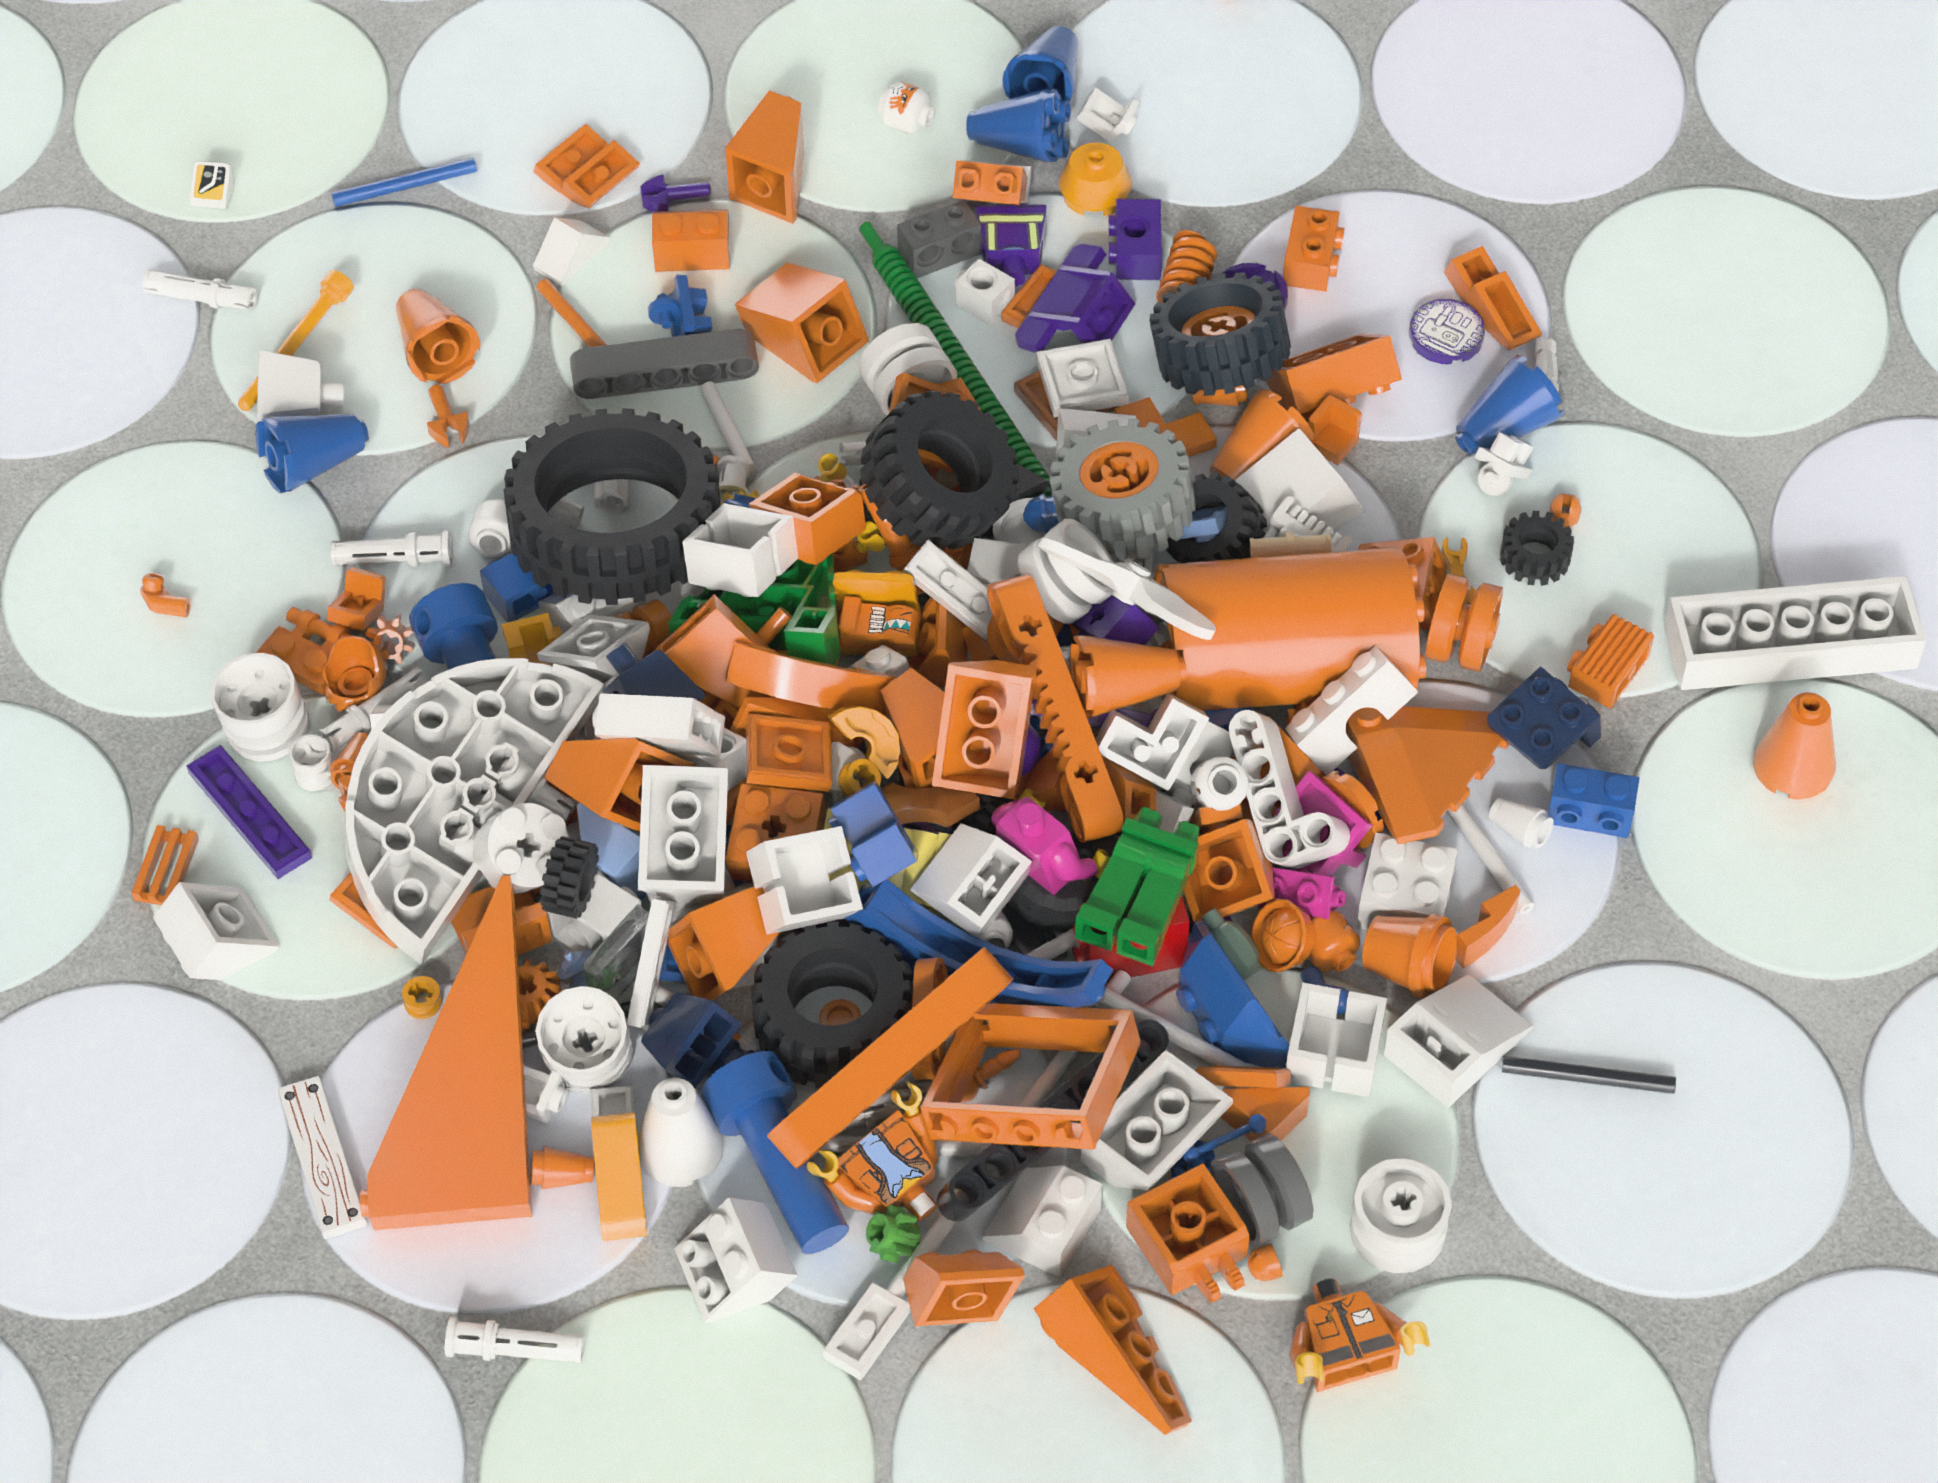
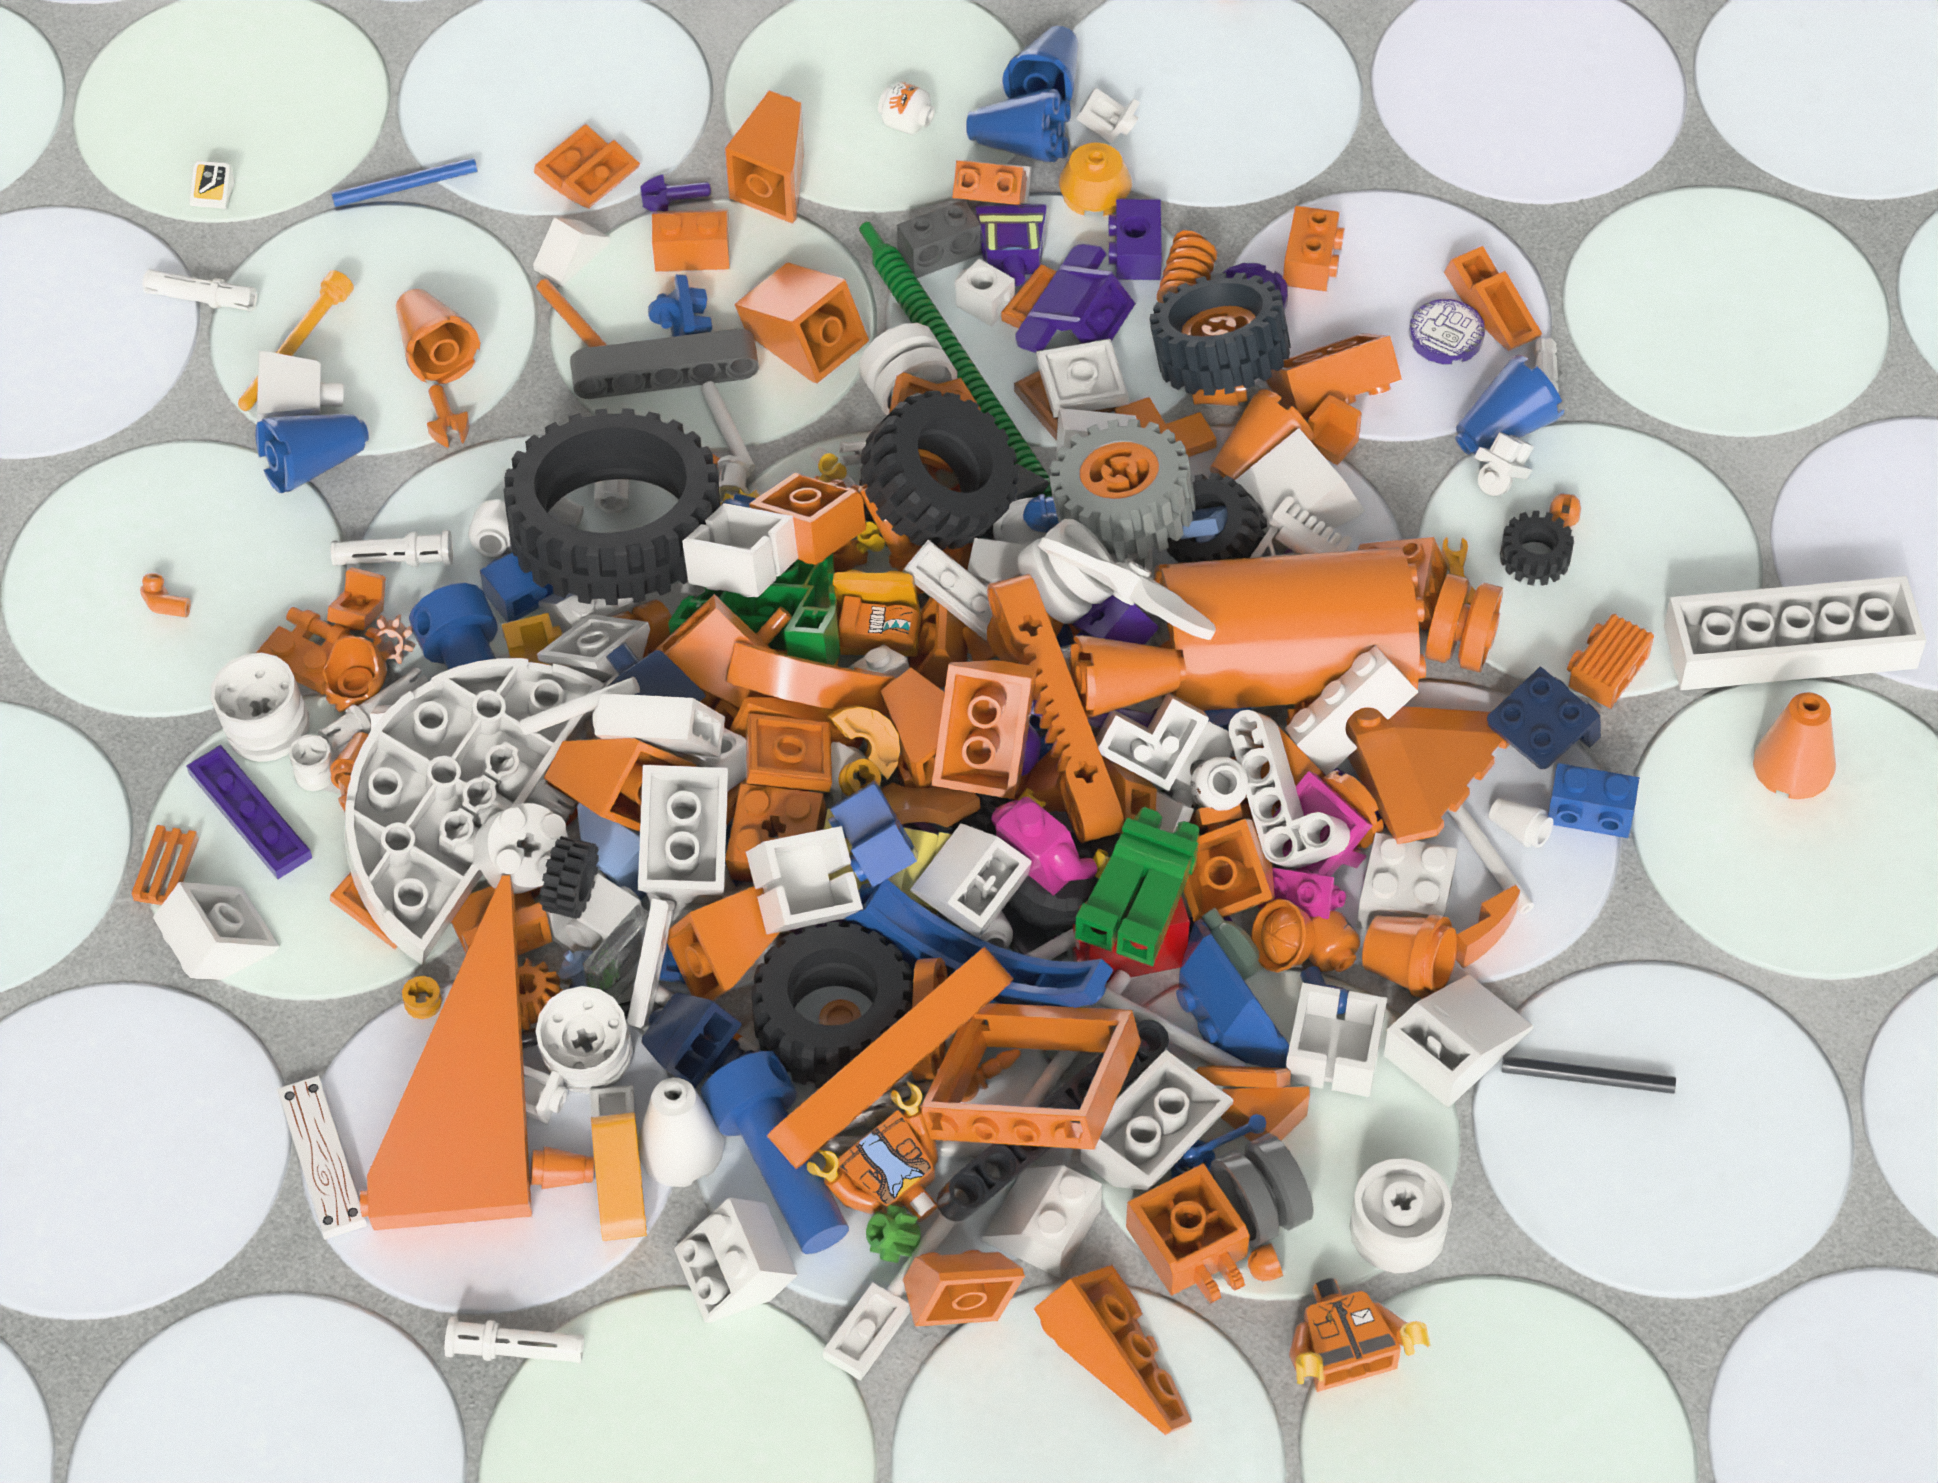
tan pin [1250,532,1332,558] -> none
none -> white bar [520,677,640,736]

